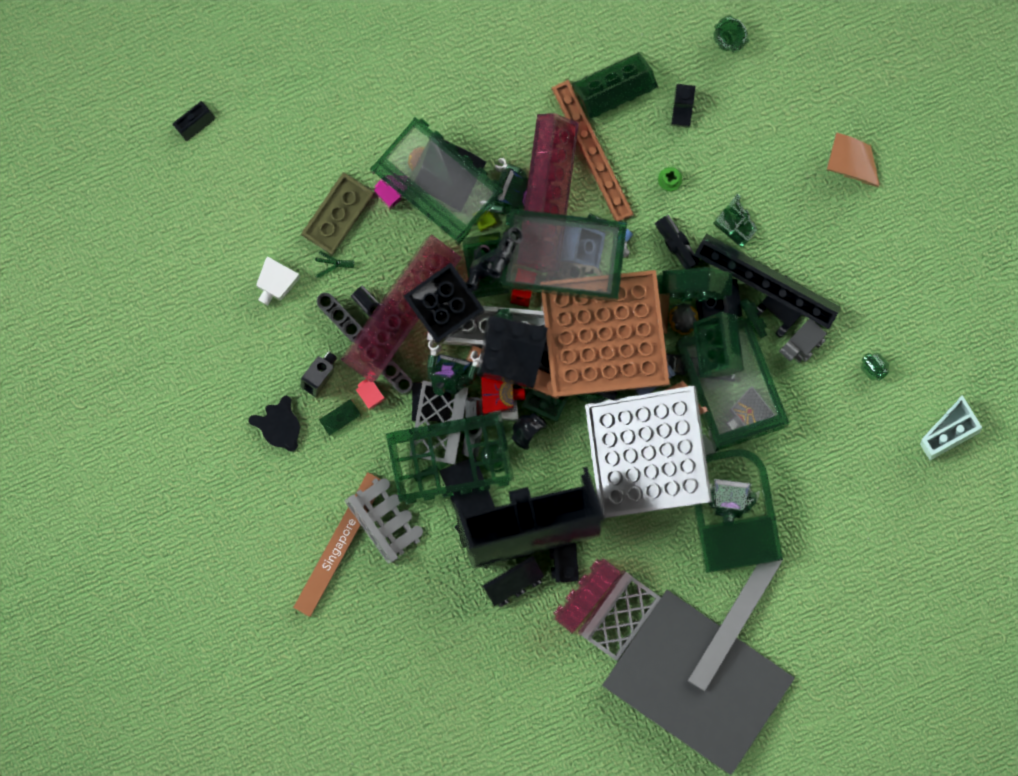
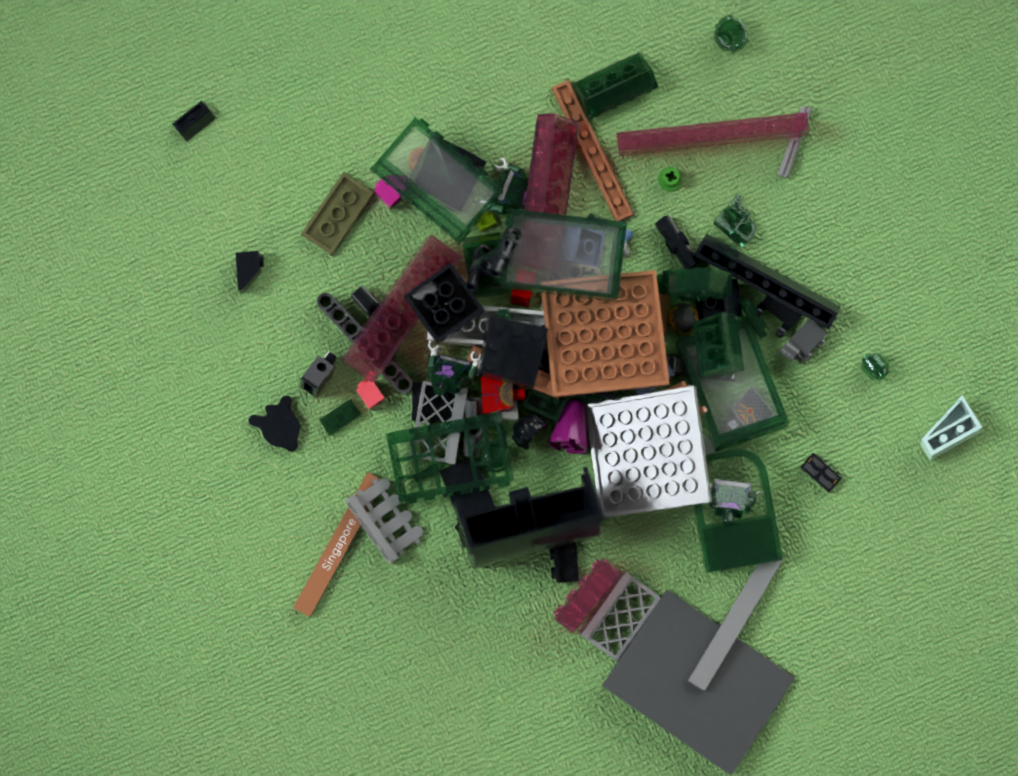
white torso [256,257,300,306] -> none
clear green plant [315,251,354,278] -> none
black slope [483,556,544,607] -> none
black arch [671,84,696,128] -> none
nougat slope [827,133,879,187] -> none
none -> black slope [235,251,264,293]
none -> magenta cone [549,399,587,454]
none -> clear pink brick [617,112,809,156]
none -> light grey axle [778,106,812,178]
none -> tile [800,453,842,493]

